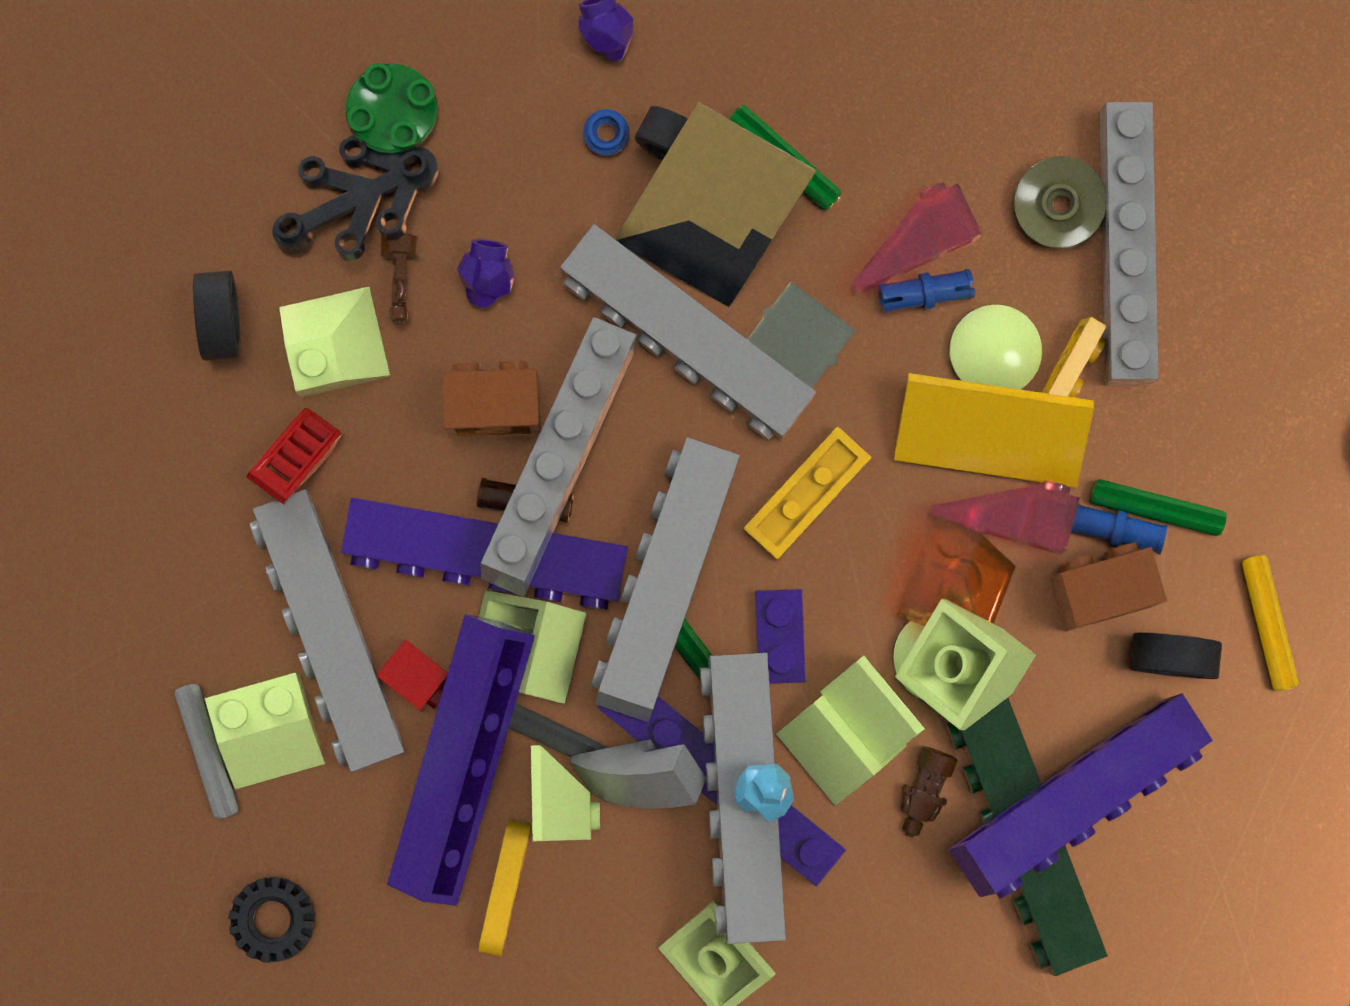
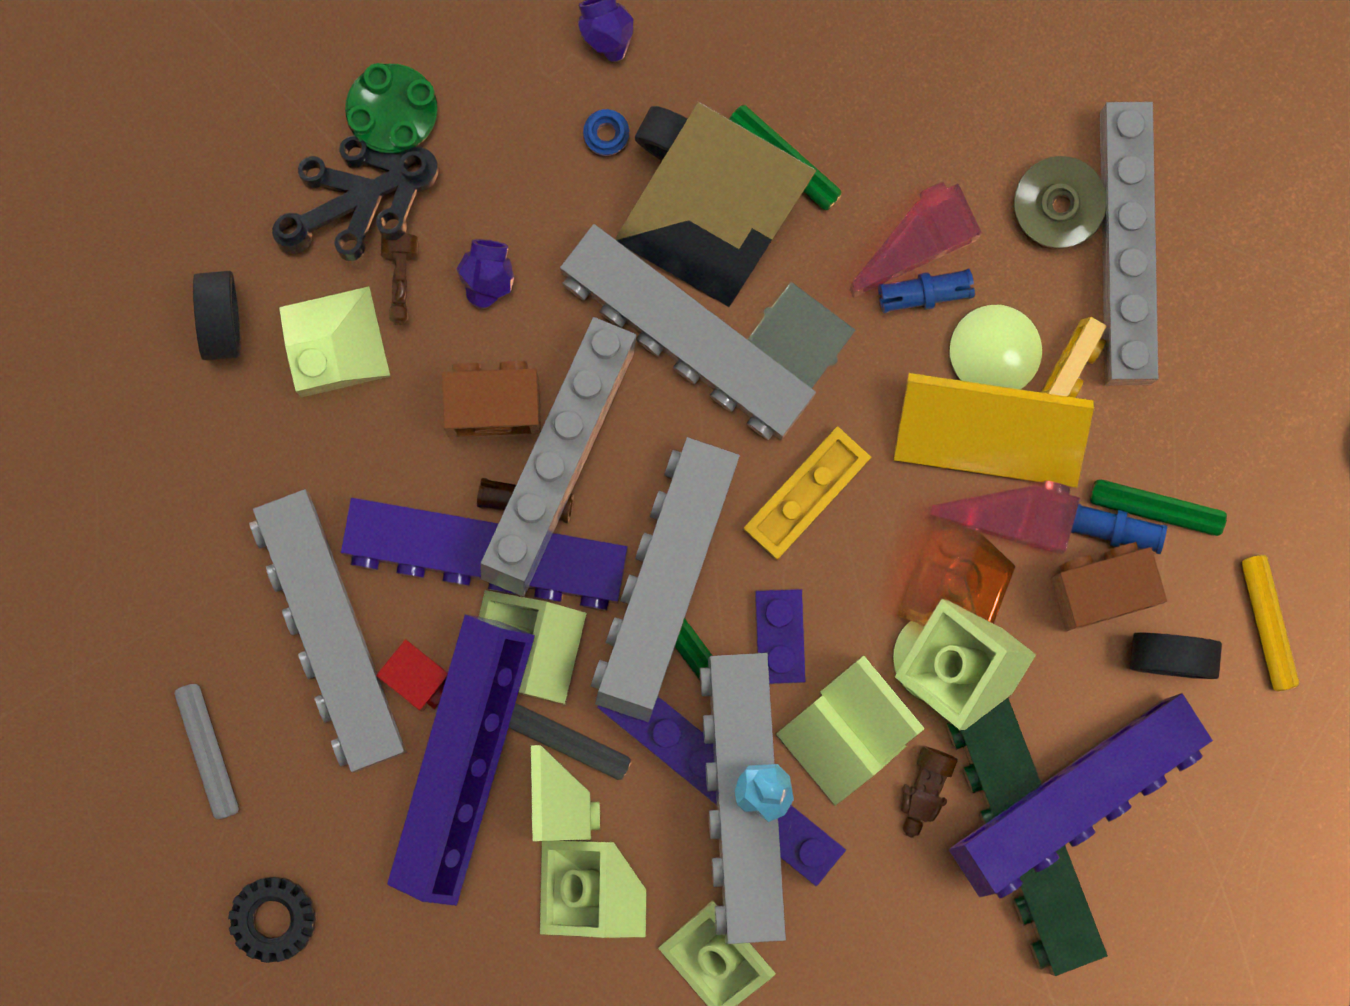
yellowish green slope [205,673,326,790] -> none
red slope [246,408,341,505] -> none
yellow beam [478,819,532,957] -> none
light grey slope [570,739,706,809] -> none
none -> yellowish green slope [540,841,646,938]

